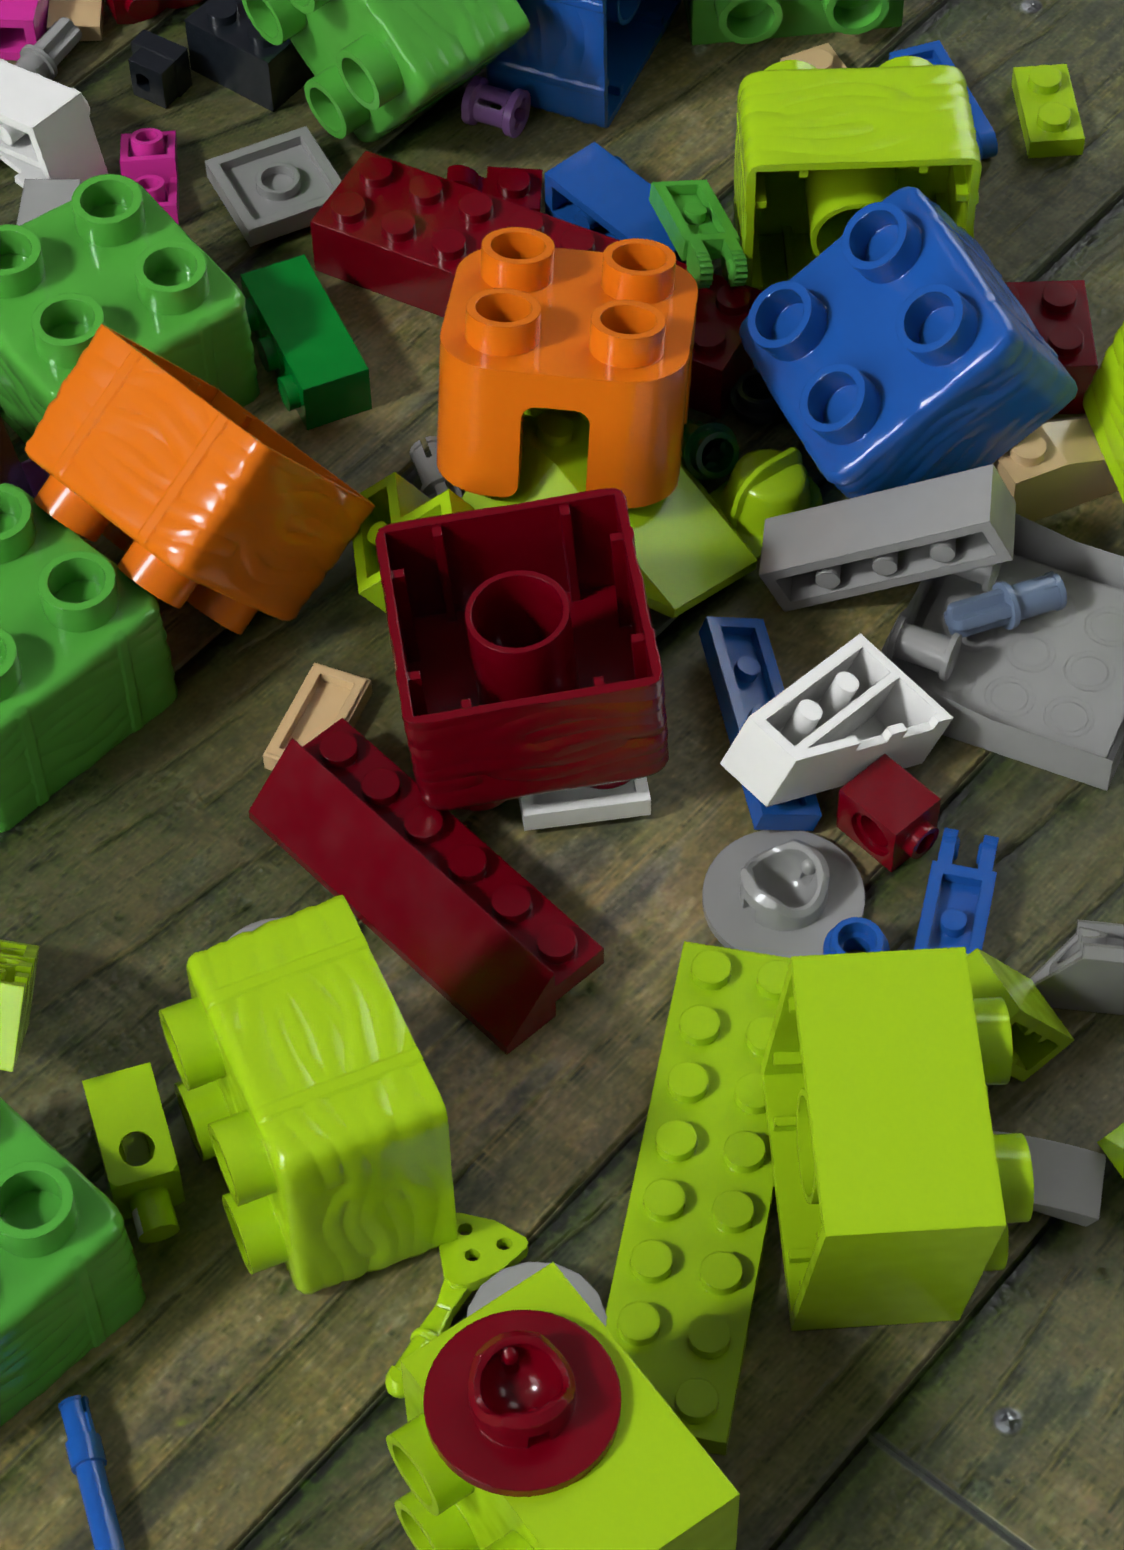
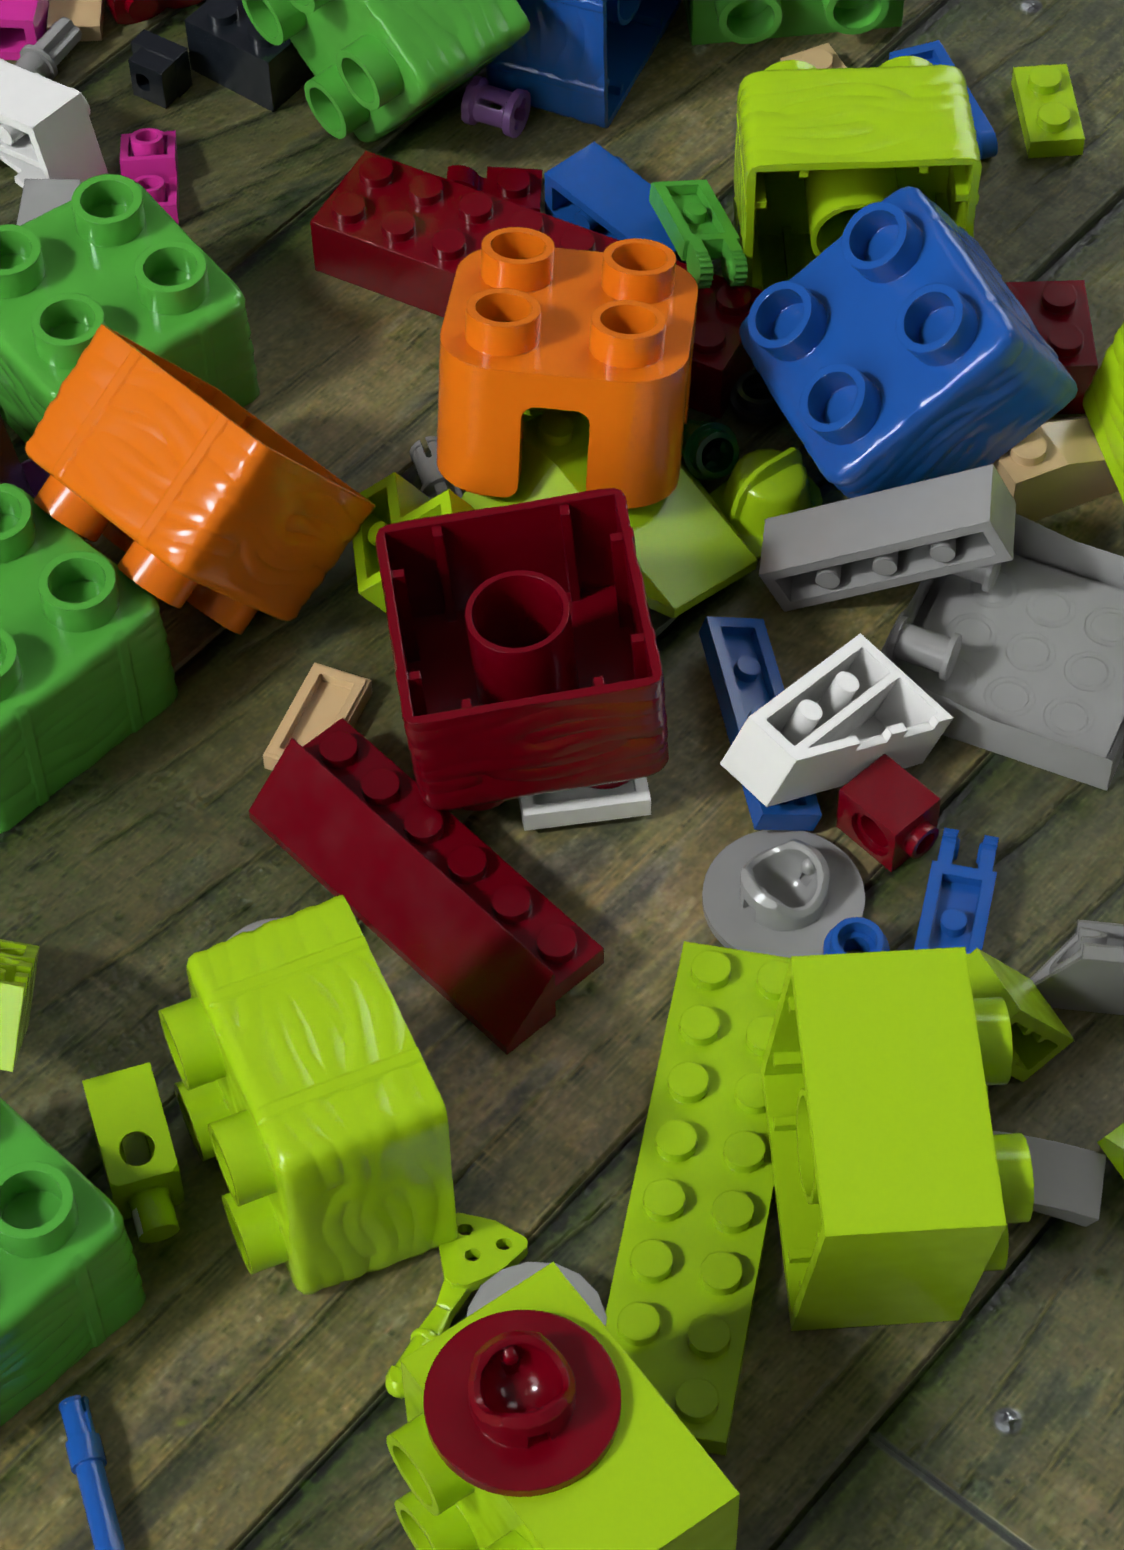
light grey plate [205,126,342,247] -> none
green brick [240,254,372,430] -> none
sand blue axle [944,571,1067,638] -> none

